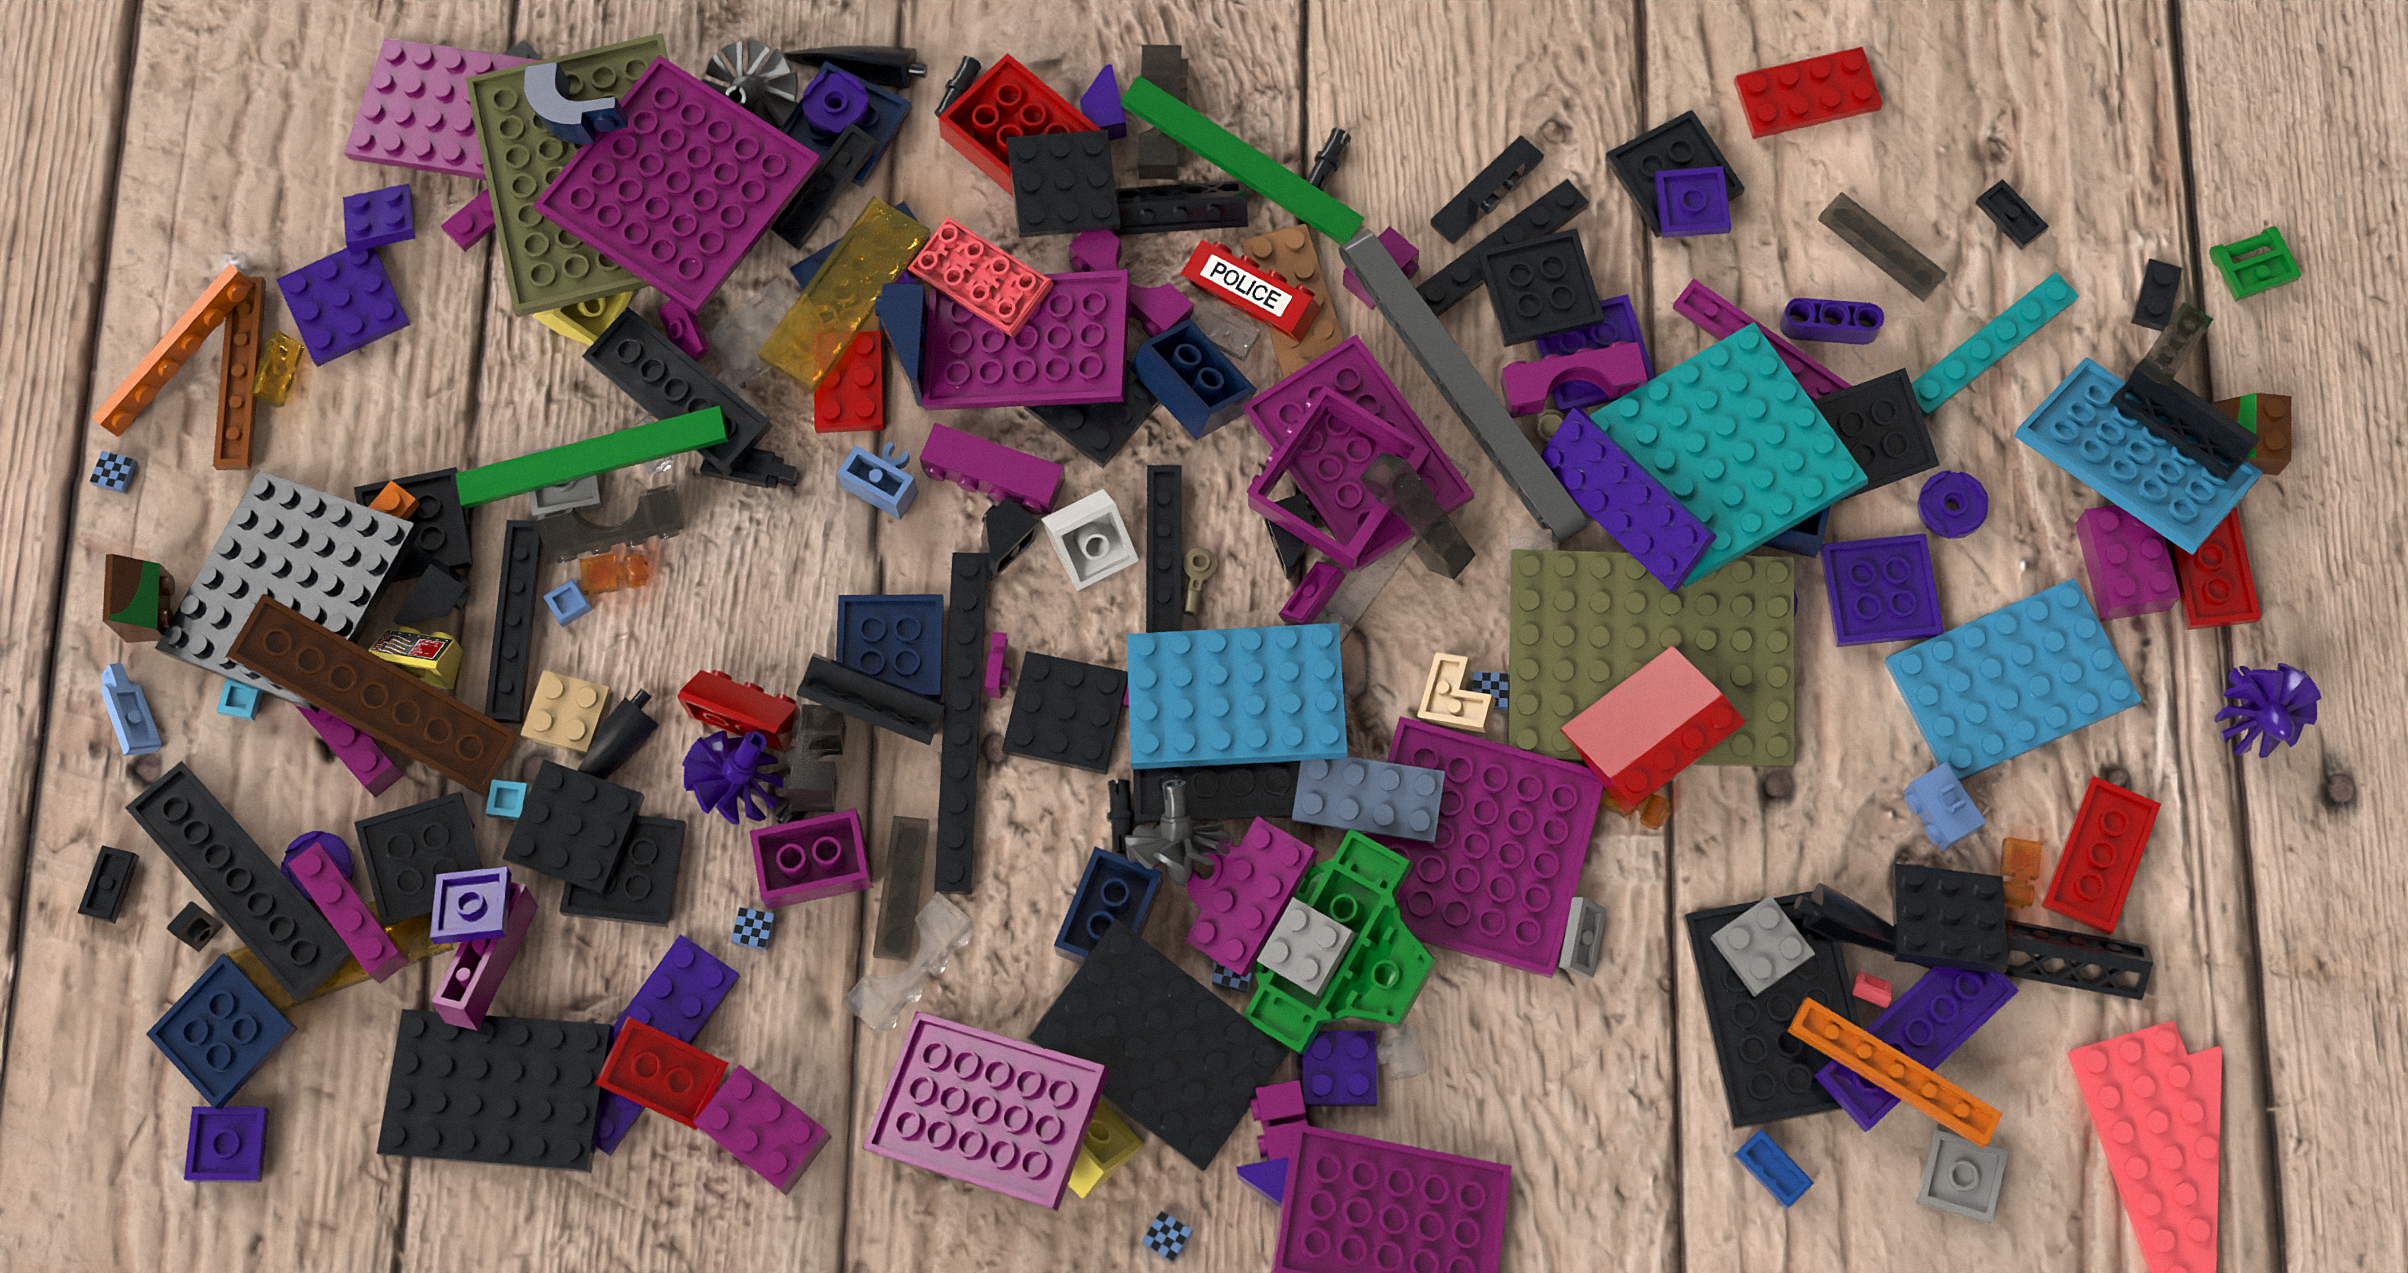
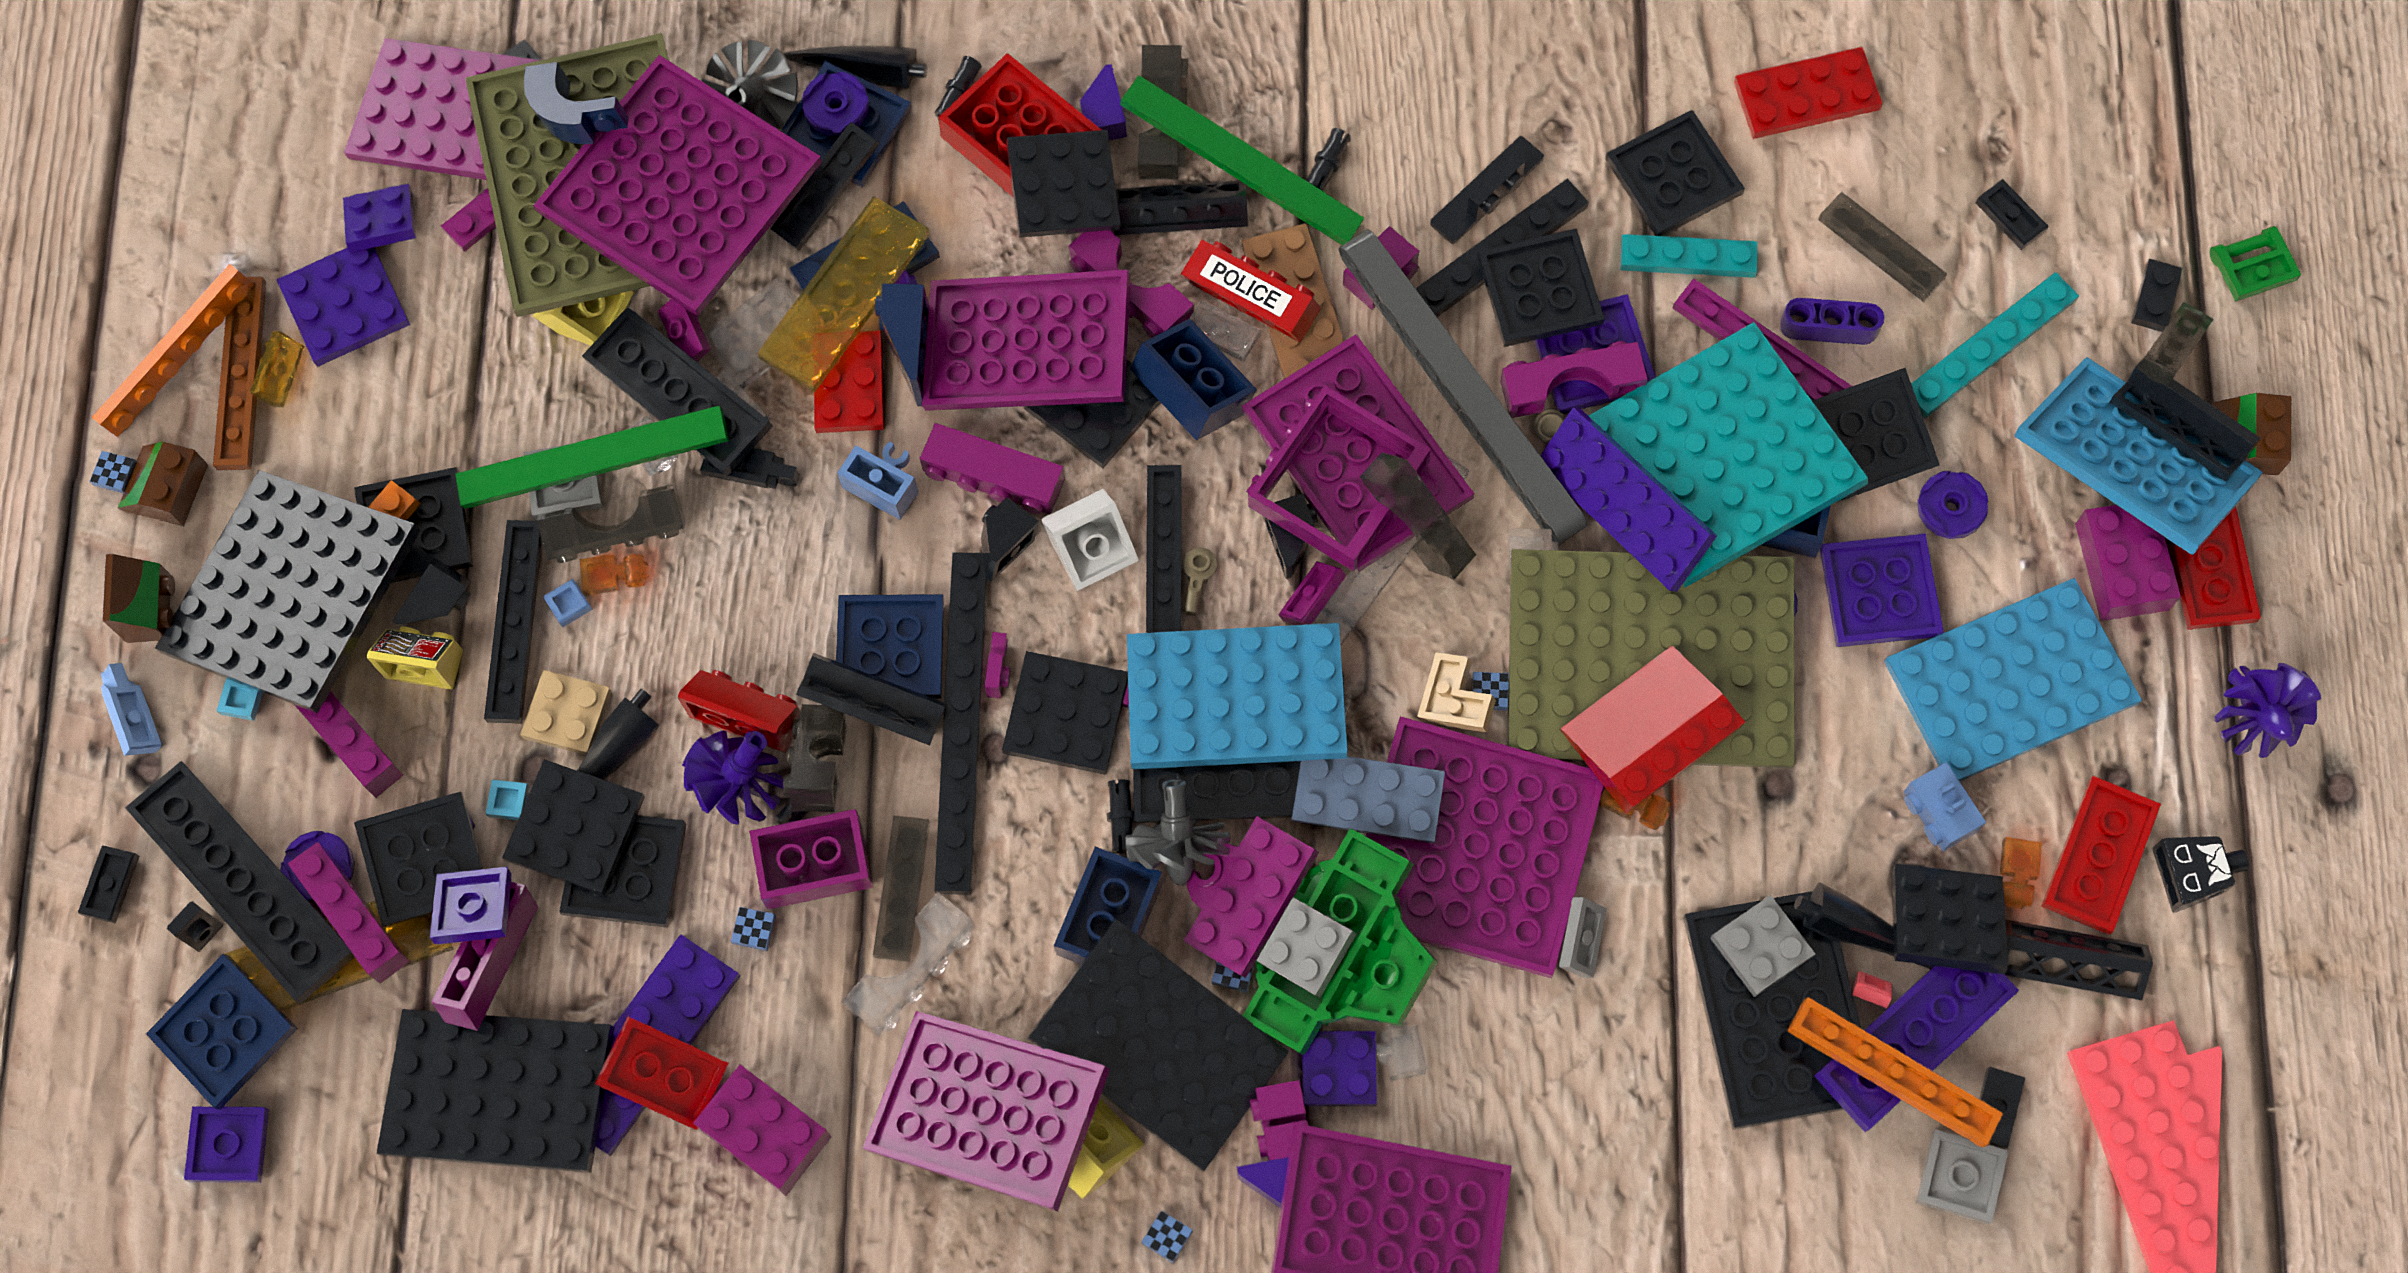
reddish brown plate [225,593,519,796] -> none
coral tile [908,216,1054,338] -> none
dark purple plate [1654,166,1732,238] -> none
blue plate [1733,1129,1814,1210] -> none
none -> reddish brown slope [118,442,208,527]
none -> teal plate [1620,234,1757,278]
none -> black plate [1979,1066,2025,1150]
none -> torso [2152,836,2249,913]

